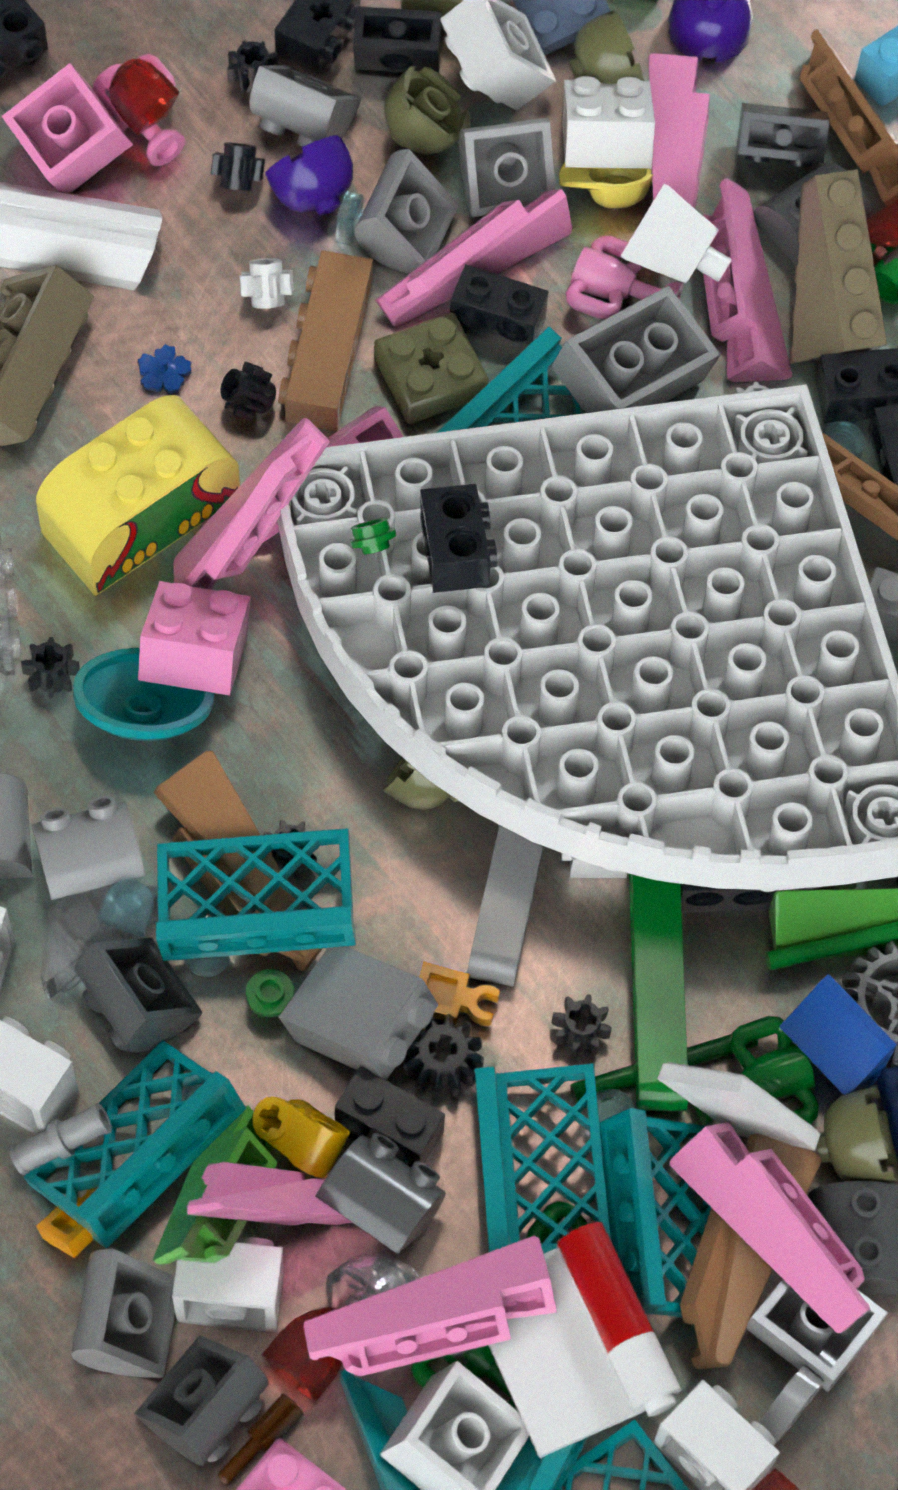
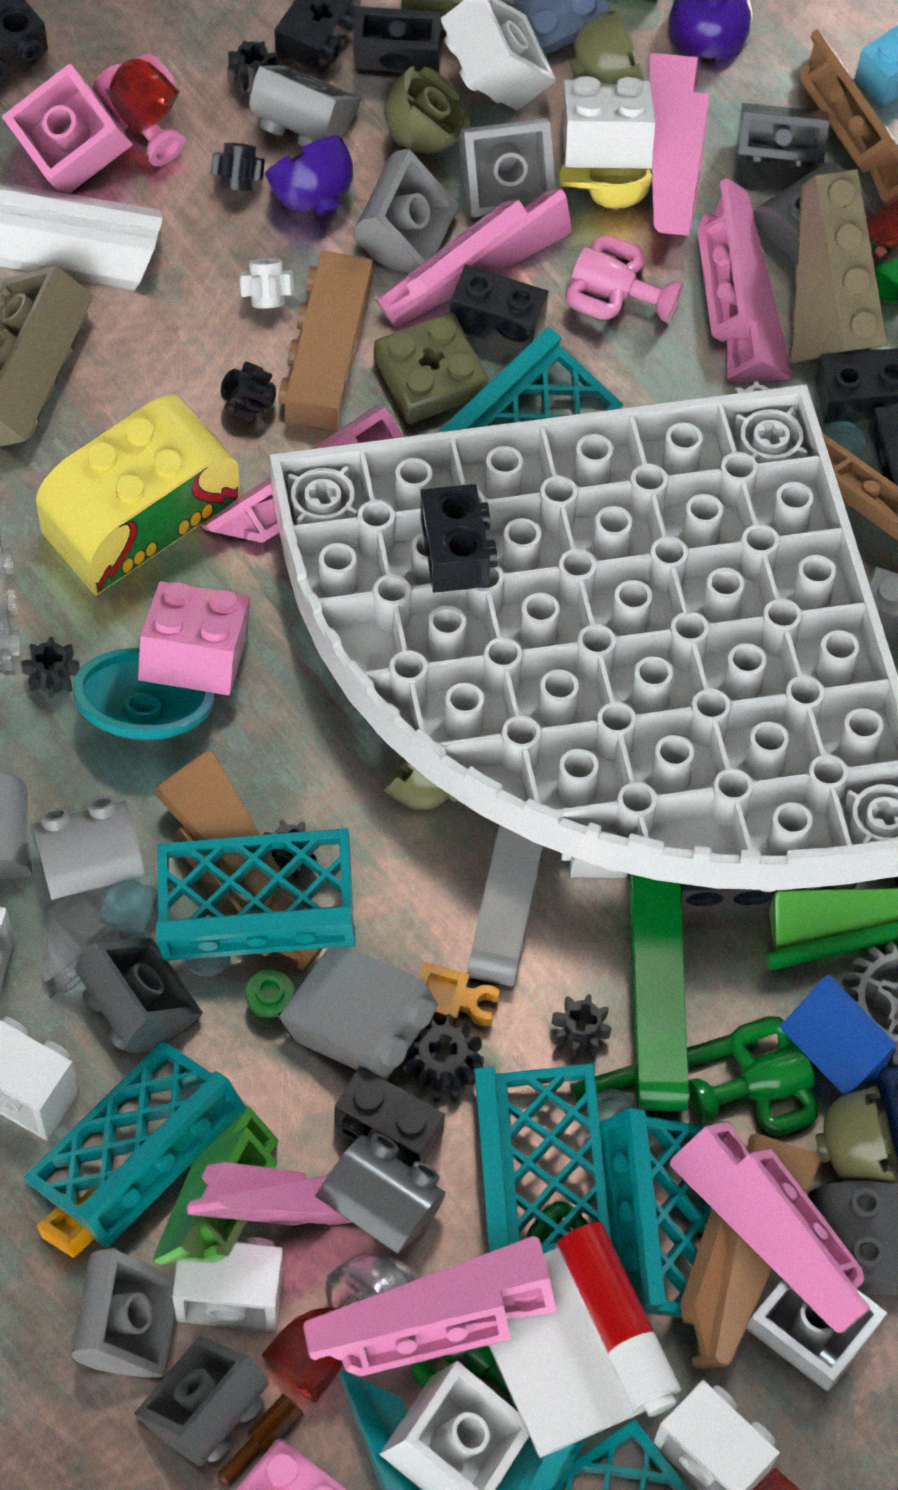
light grey pin [9,1103,112,1175] -> none
blue plant [138,344,191,394] -> none
bright pink wedge [173,418,330,590] -> none
yellow piece [253,1096,350,1178] -> none
clear light blue tile [336,191,364,246] -> none
green plate [350,518,397,555] -> none
light grey brick [552,286,721,413] -> none
white torso [620,184,732,284] -> none
white tile [658,1062,820,1150] -> none
light grey beam [759,1365,825,1444] -> none

